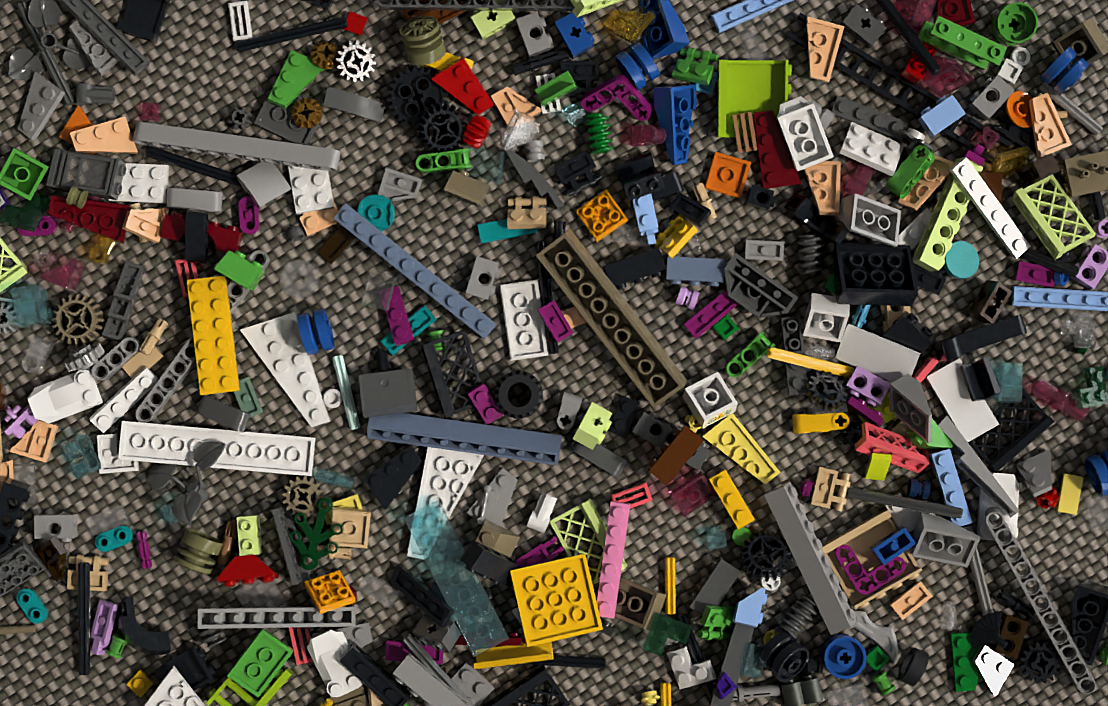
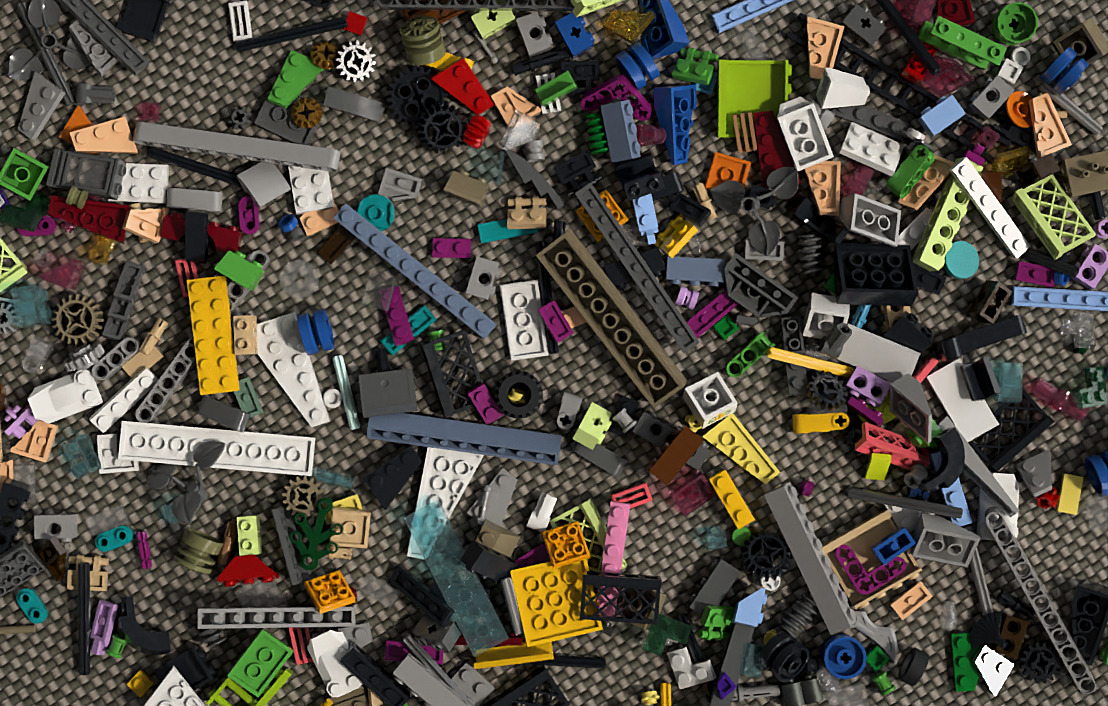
bright green piece [416,148,472,174] -> none
clear light blue tile [562,102,586,127] -> none
yellow axle [665,557,676,614] -> none
tan plate [810,467,851,511] -> none
none -> tan brick [233,315,258,355]
none -> blue tile [278,214,298,232]
none -> magenta plate [432,238,471,259]
none -> light grey hinge [472,29,498,64]
none -> light grey axle [500,577,524,635]
none -> light yellow plate [508,389,527,405]
none -> light orange tile [541,521,590,569]
none -> dark grey plate [575,183,700,353]
none -> black fence [580,571,662,625]
none -> sand blue brick [601,100,641,163]
none -> light grey bush [612,408,637,433]
none -> dark grey plant [710,167,798,256]
none -> dark grey tile [734,315,756,326]
none -> white slope [816,67,870,109]
none -> clear cone [816,669,839,693]
none -> dark grey piece [818,322,852,359]
none -> light grey bush [904,464,928,489]
none -> black arch [918,427,965,493]

